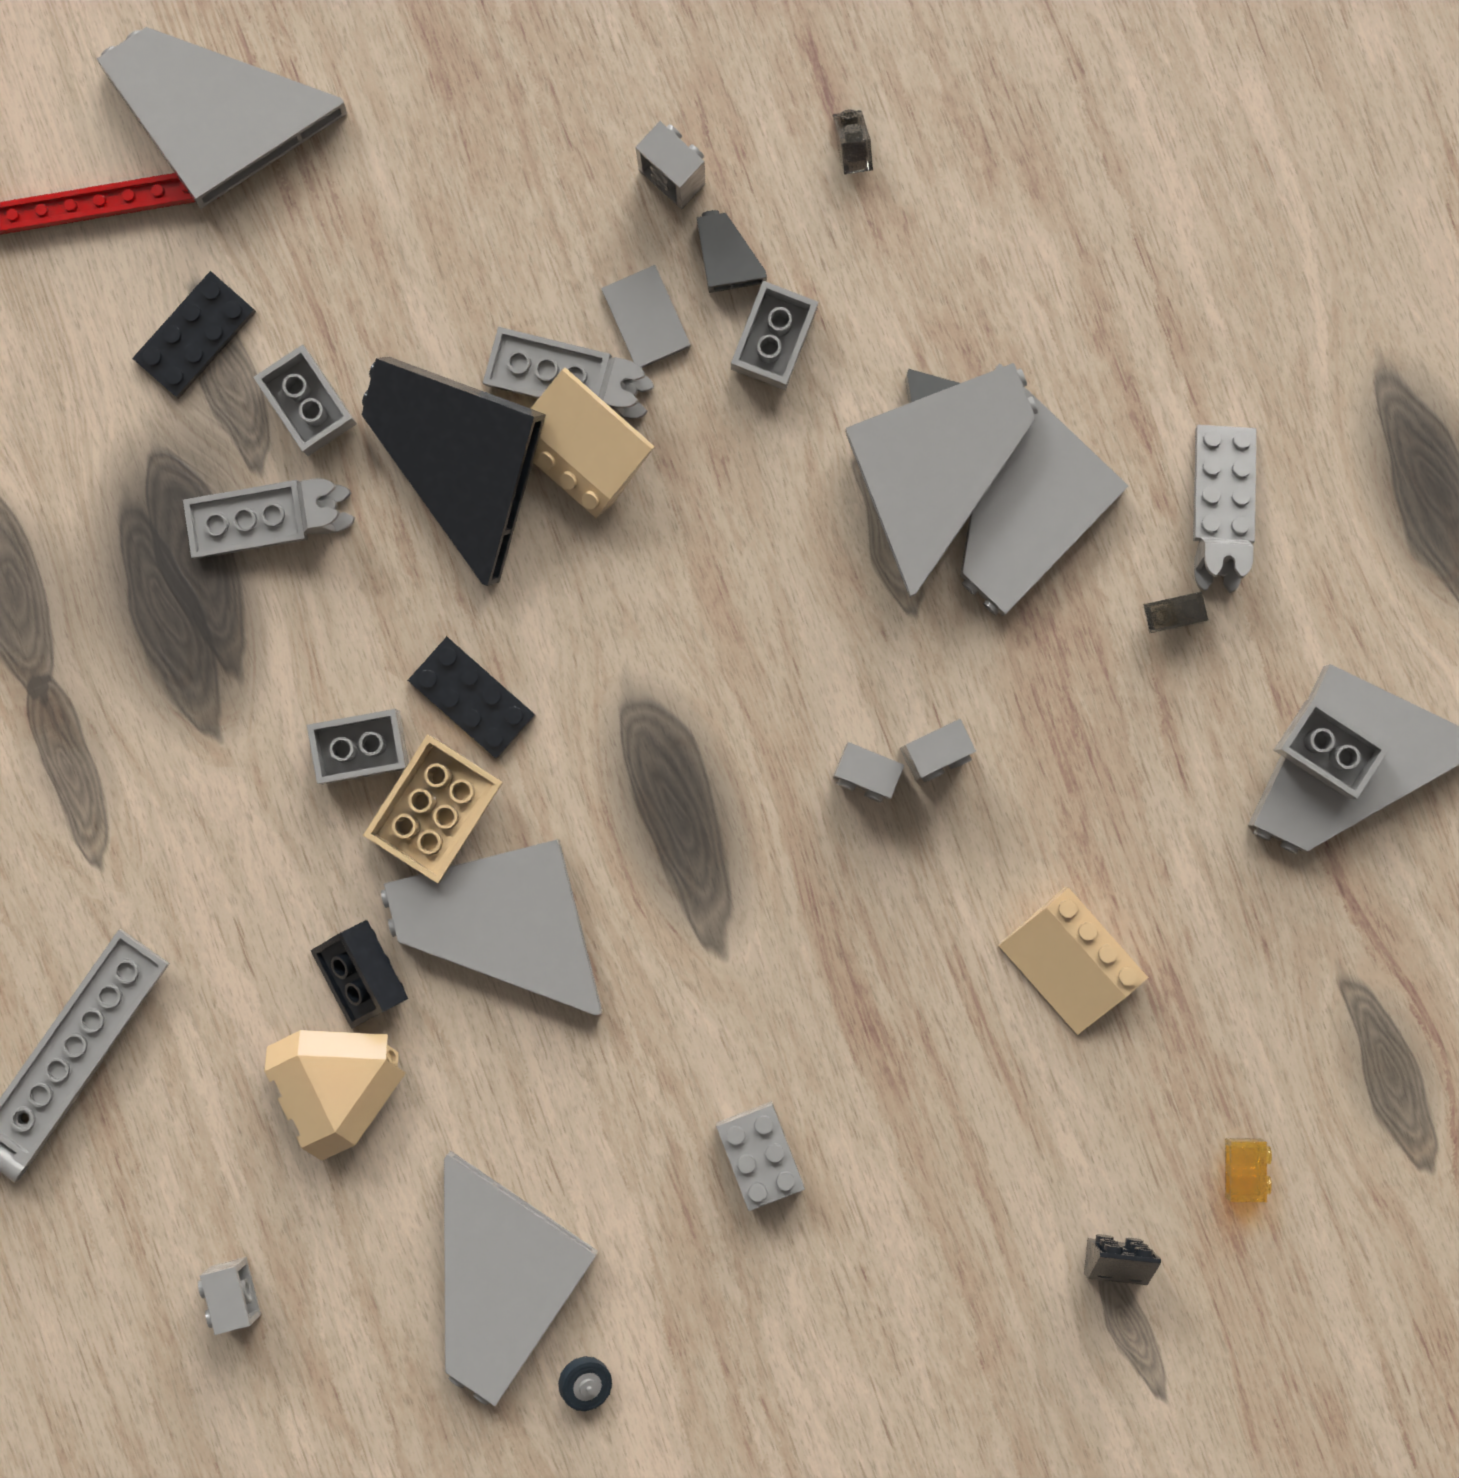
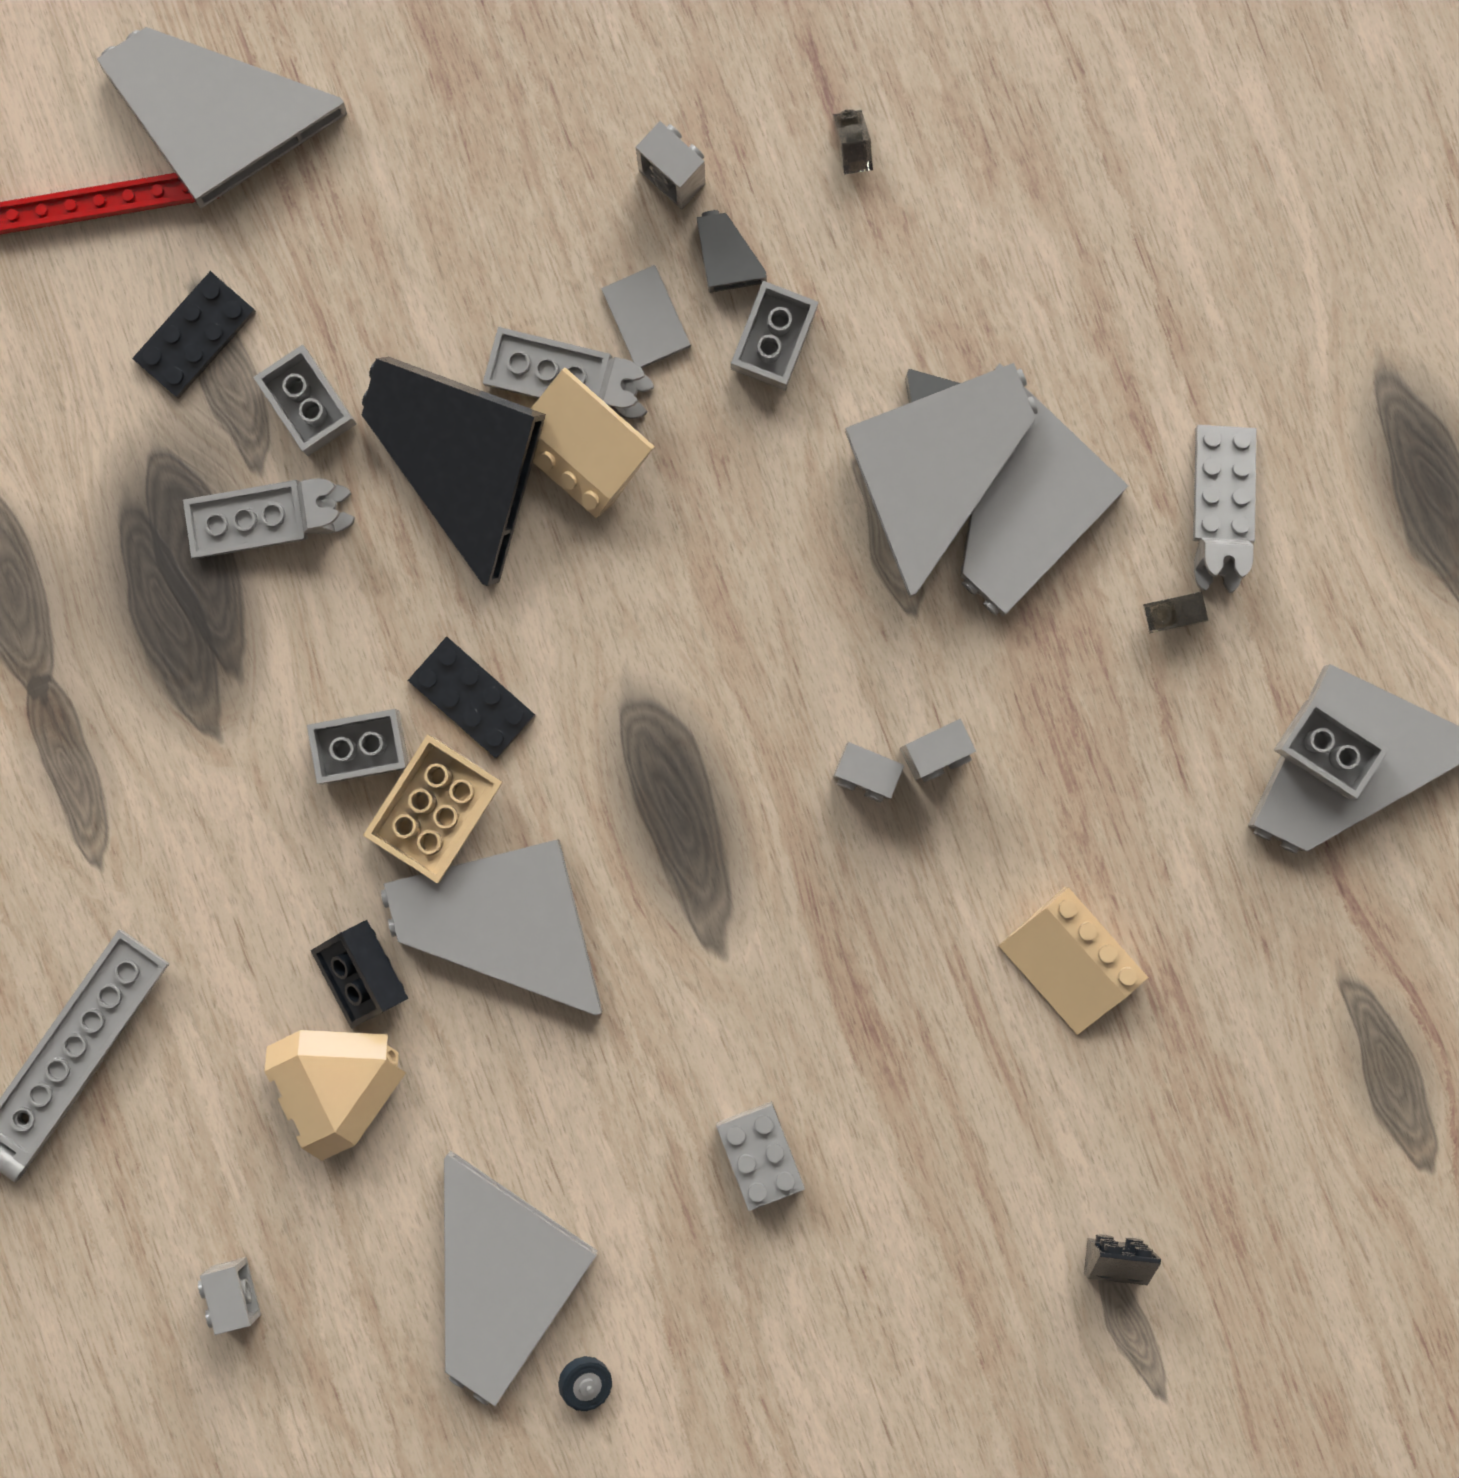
clear yellow brick [1225,1138,1272,1202] -> none

